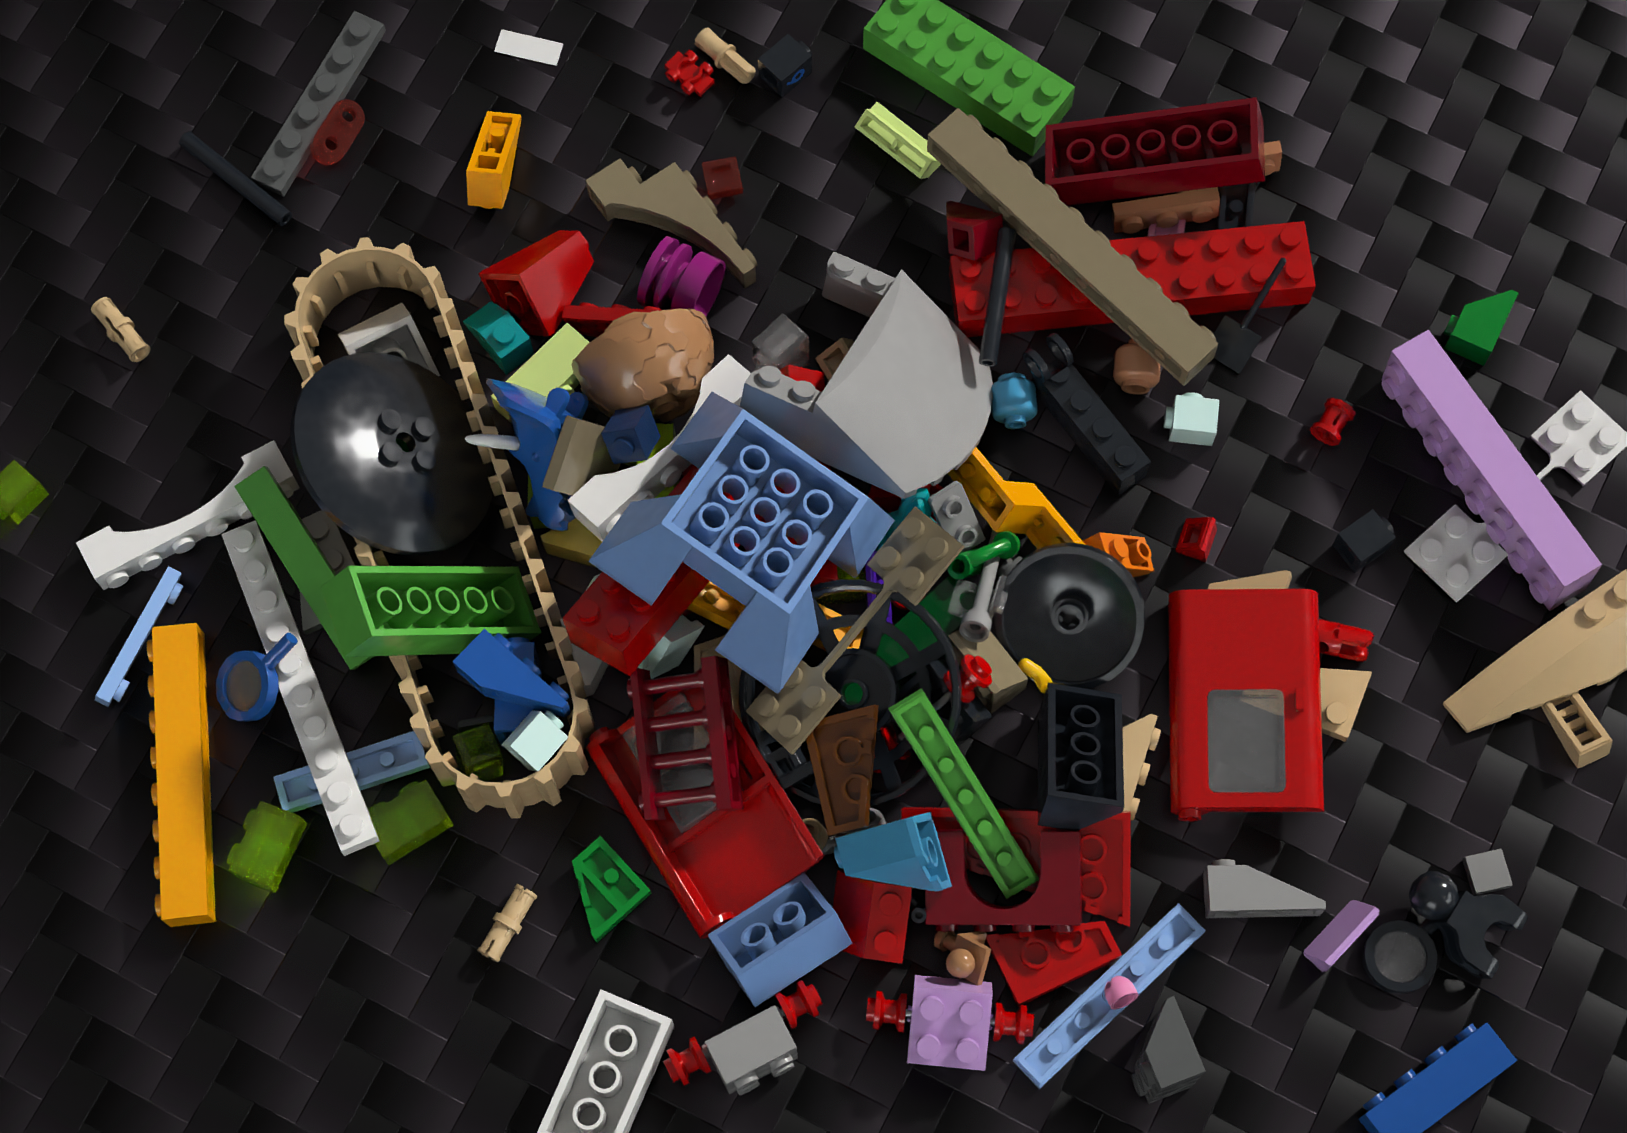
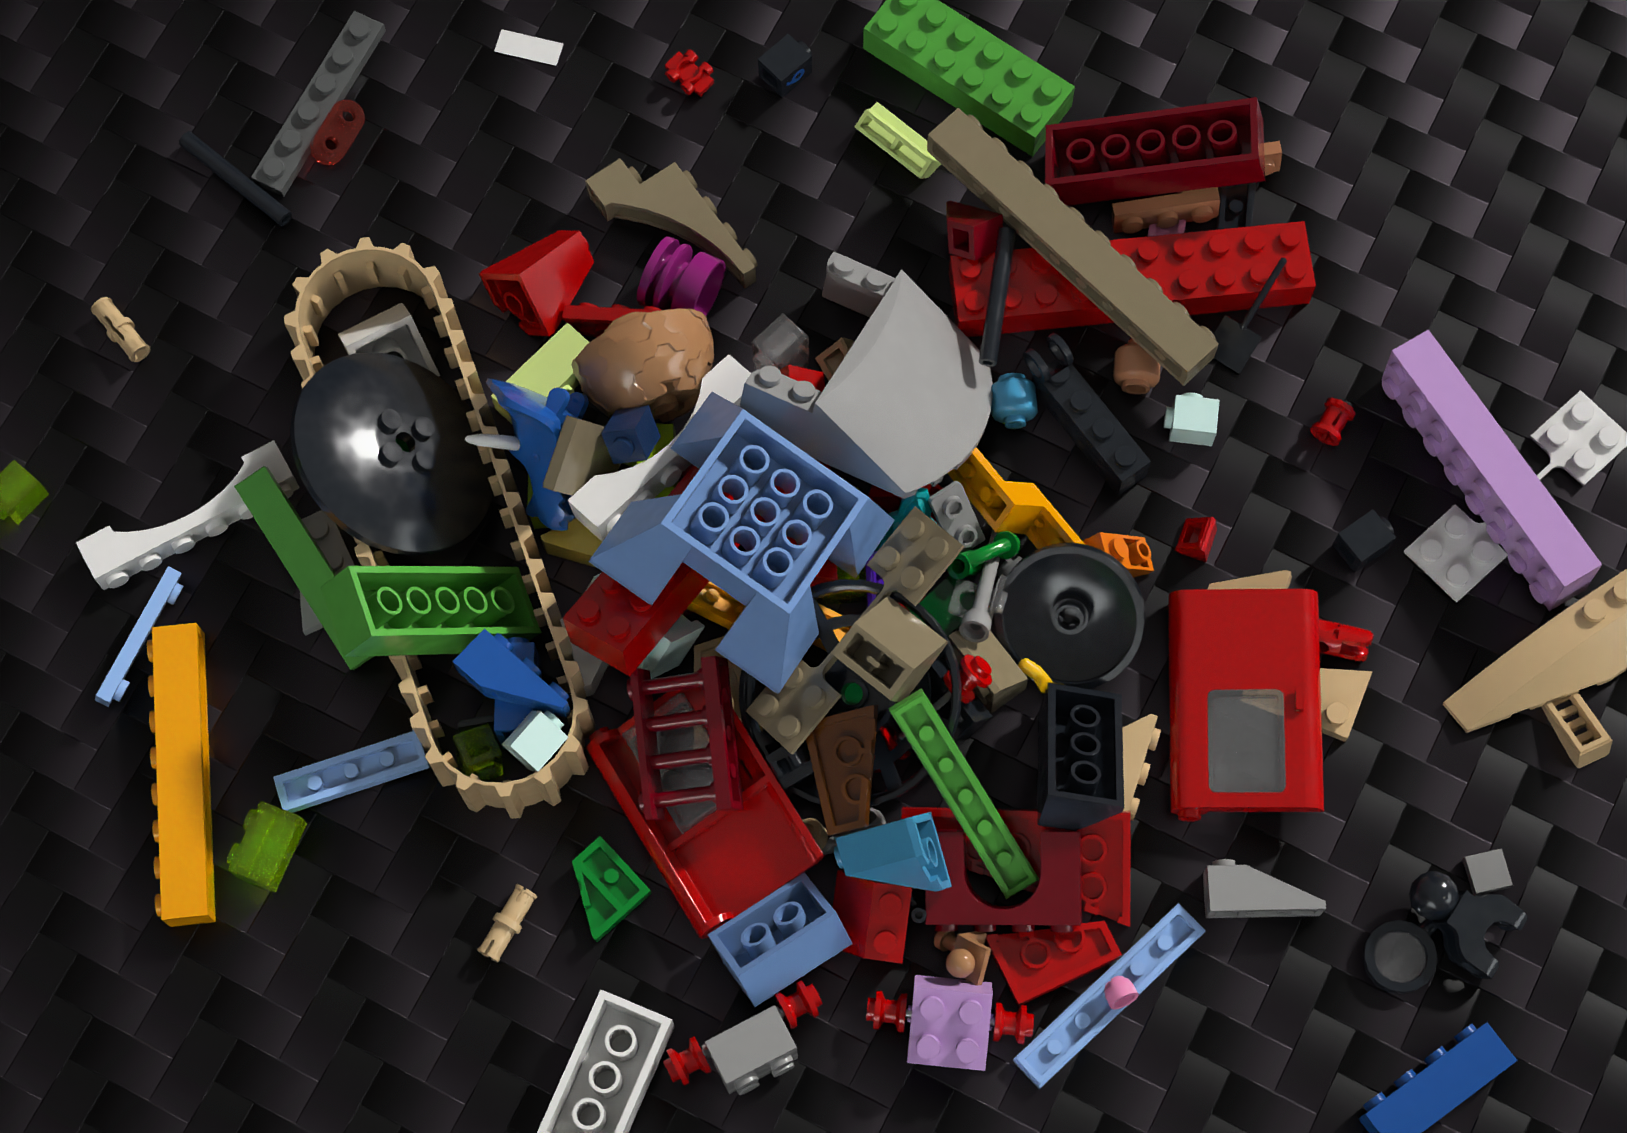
blue piece [216,633,298,722] -> none
white plate [221,520,380,856] -> none
clear neon green brick [368,779,454,865] -> none
teal slope [463,301,534,375] -> none
light orange slope [466,111,521,209] -> none
tan axle [694,27,756,84] -> none
clear red plate [702,156,743,200] -> none
dark grey slope [1131,996,1206,1104] -> none
lavender slope [1303,900,1380,972] -> none
green slope [1443,290,1518,366] -> none
none -> dark tan slope [832,596,948,702]

